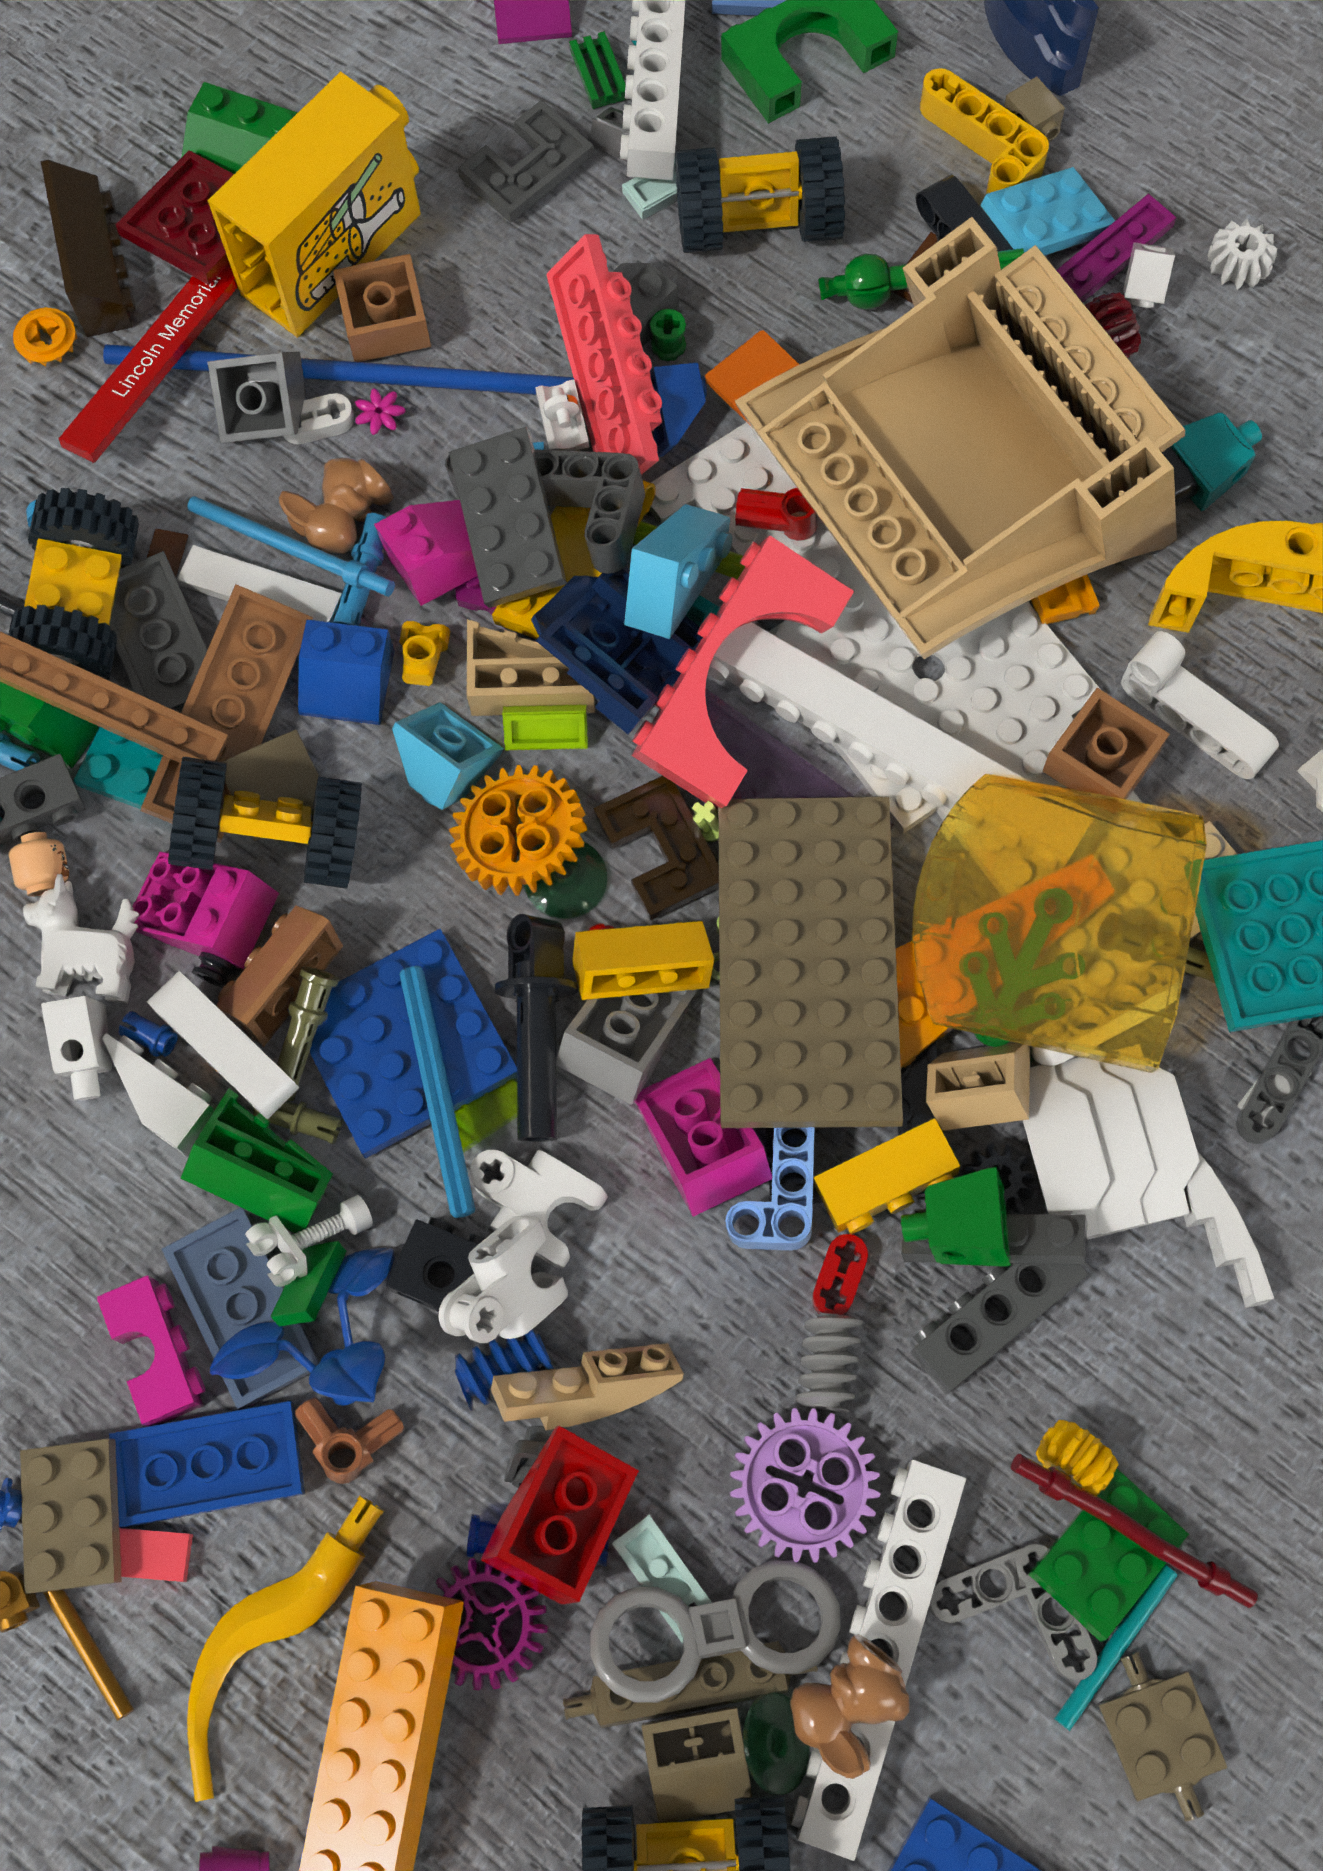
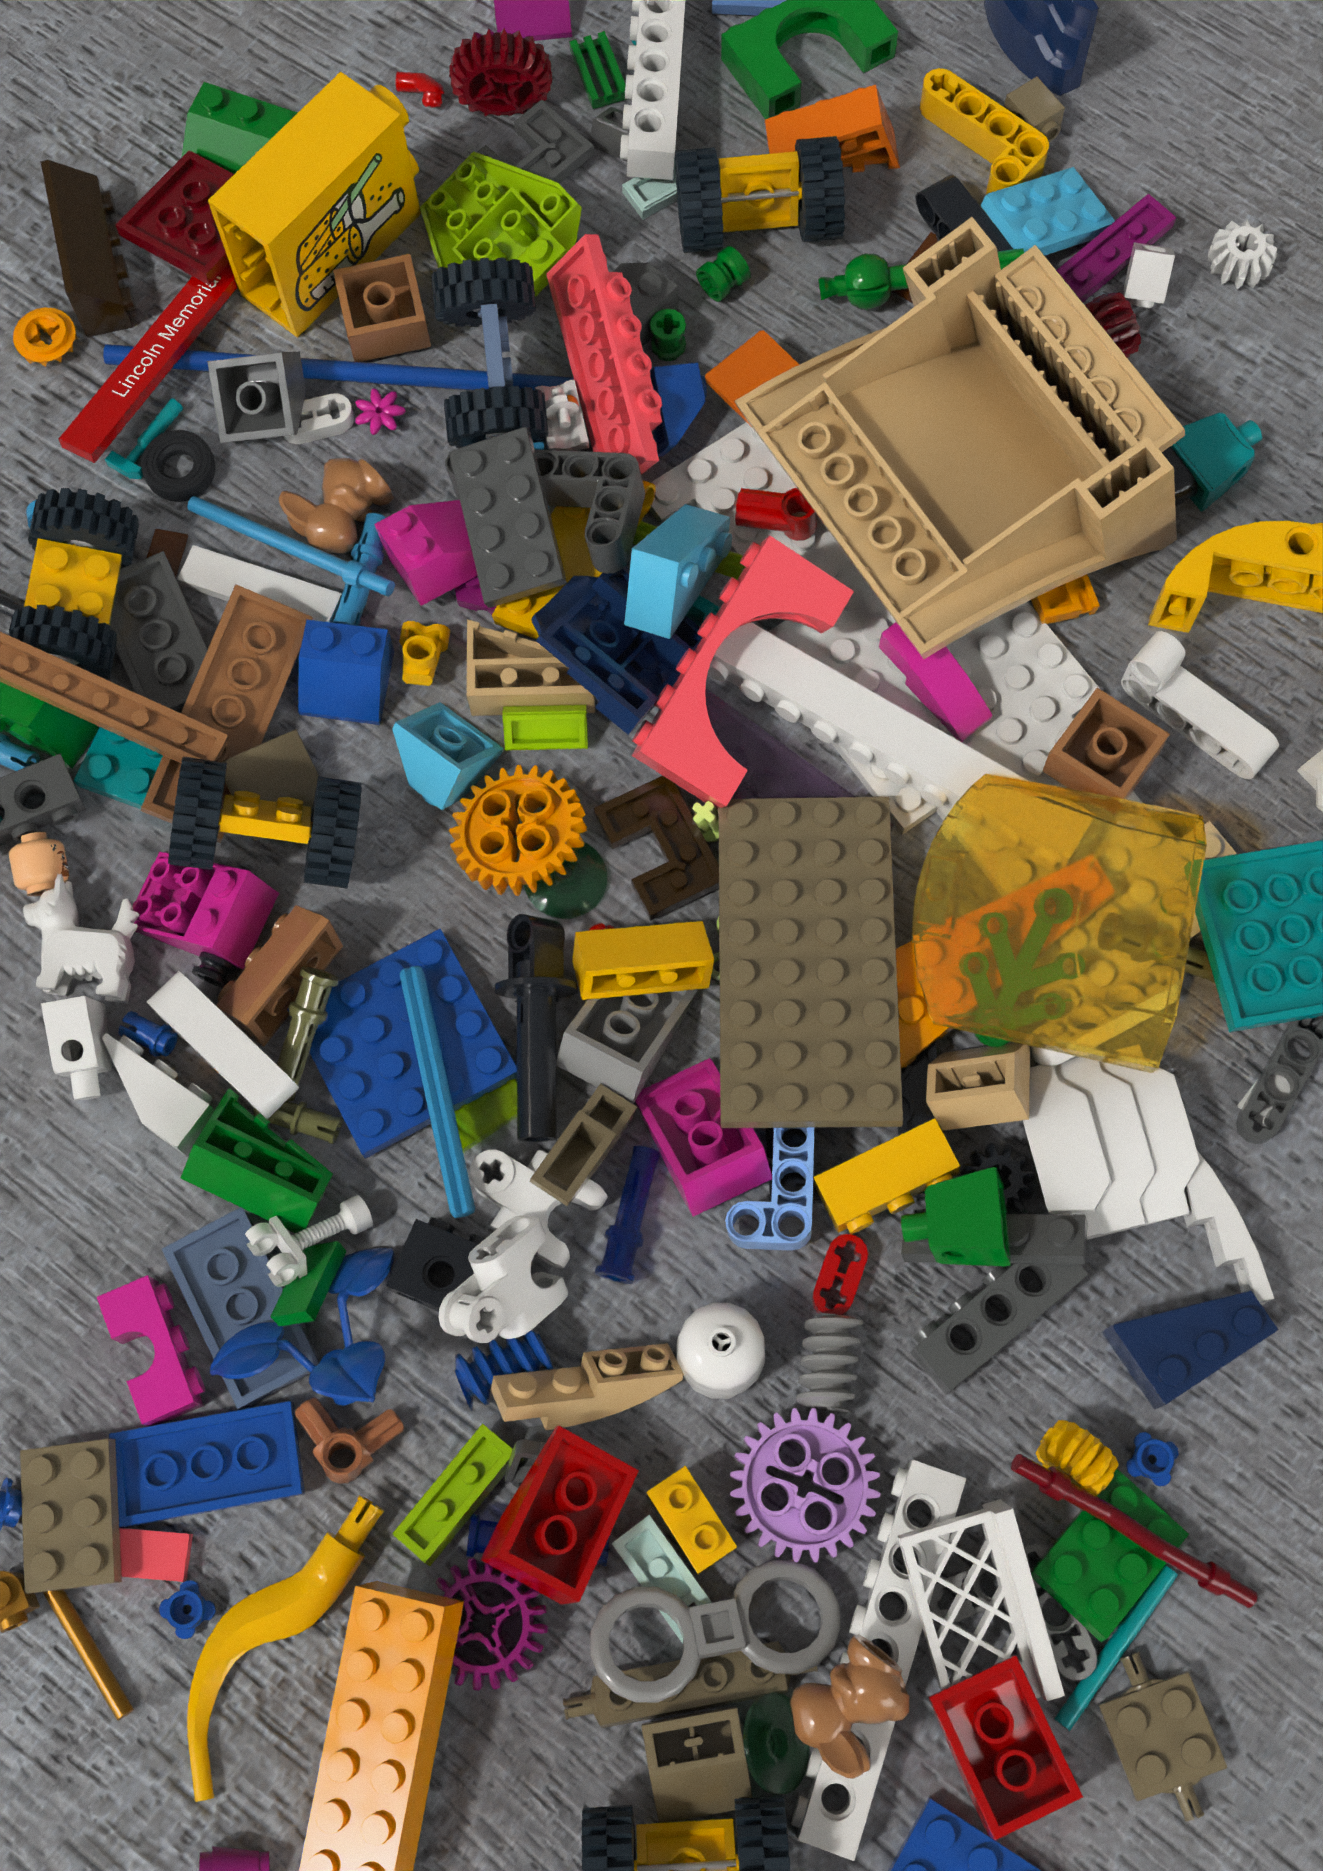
none -> teal piece [104,398,183,479]
none -> black tyre [141,430,215,502]
none -> blue plate [159,1580,216,1639]
none -> lime plate [392,1423,513,1566]
none -> red arm [395,72,445,108]
none -> lime wedge [420,151,582,297]
none -> black plate [431,258,549,448]
none -> dark red gear [449,28,552,116]
none -> dark tan slope [529,1083,637,1206]
none -> clear blue pin [595,1146,661,1284]
none -> yellow brick [646,1466,737,1575]
none -> white cylinder [676,1302,765,1399]
none -> green wheel [696,246,751,302]
none -> orange wedge [765,84,900,173]
none -> dark pink slope [879,622,993,742]
none -> white fence [897,1499,1065,1701]
none -> red slope [928,1655,1083,1840]
none -> dark blue wedge [1102,1291,1279,1410]
none -> blue plate [1126,1432,1179,1487]

